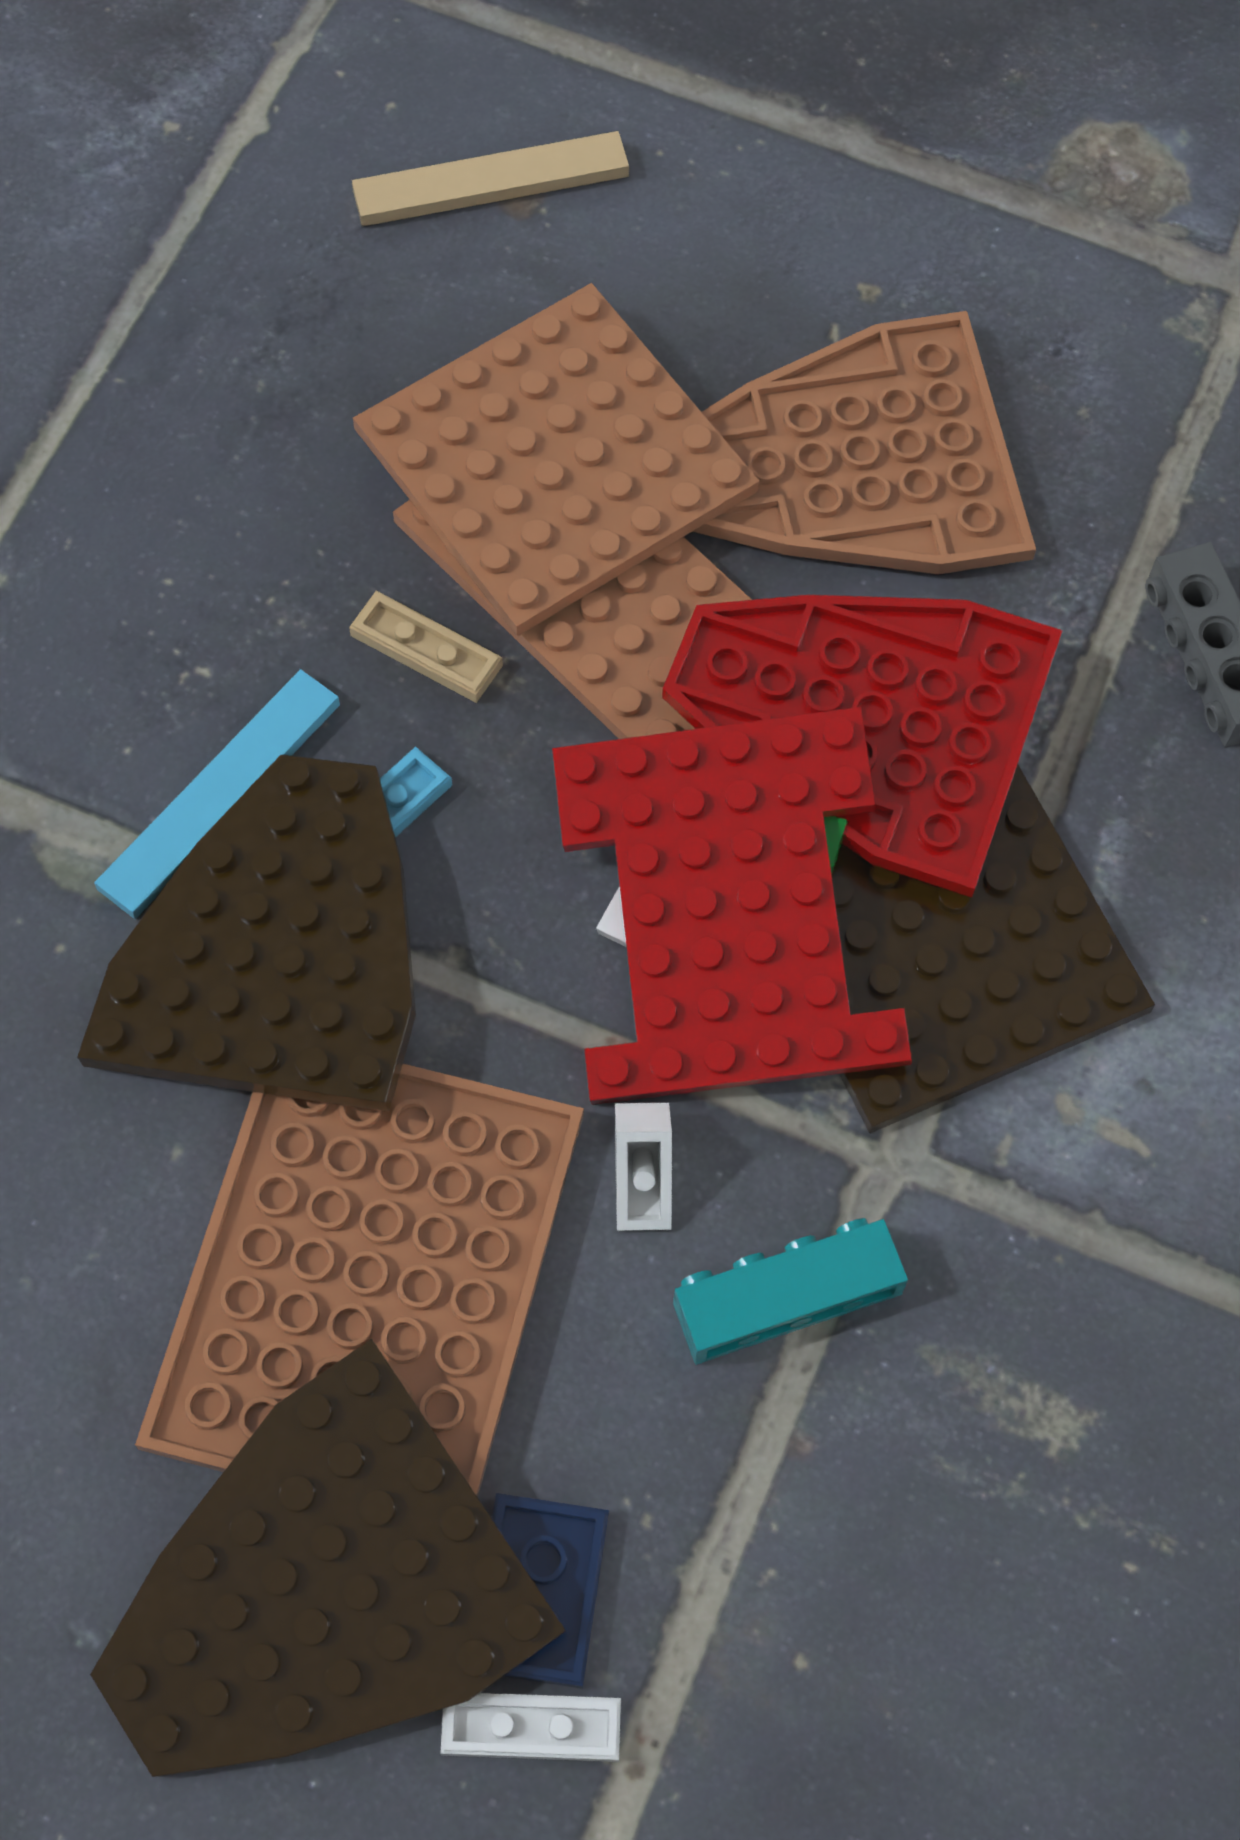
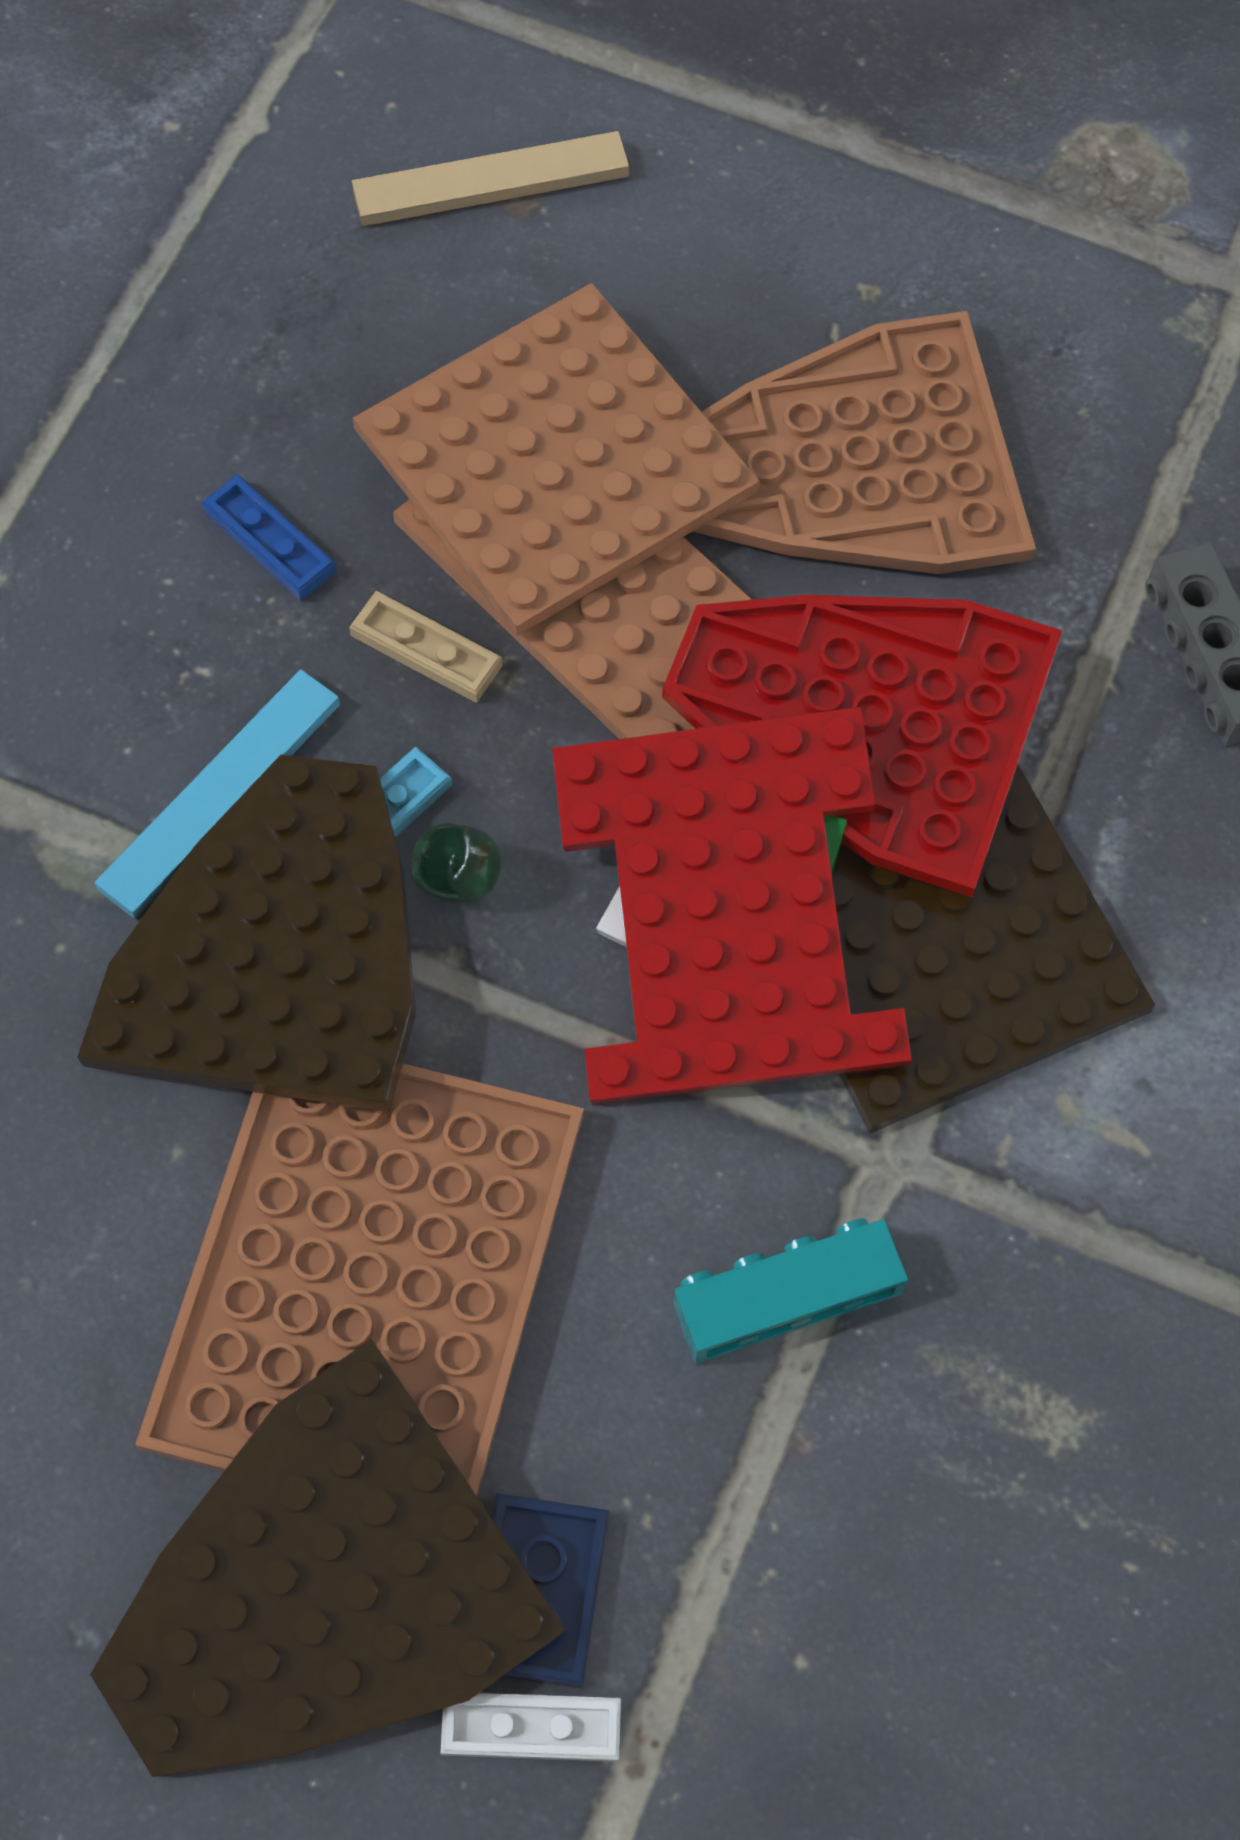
white slope [615,1103,672,1231] -> none
none -> blue tile [201,474,337,601]
none -> clear green helmet [411,823,501,903]

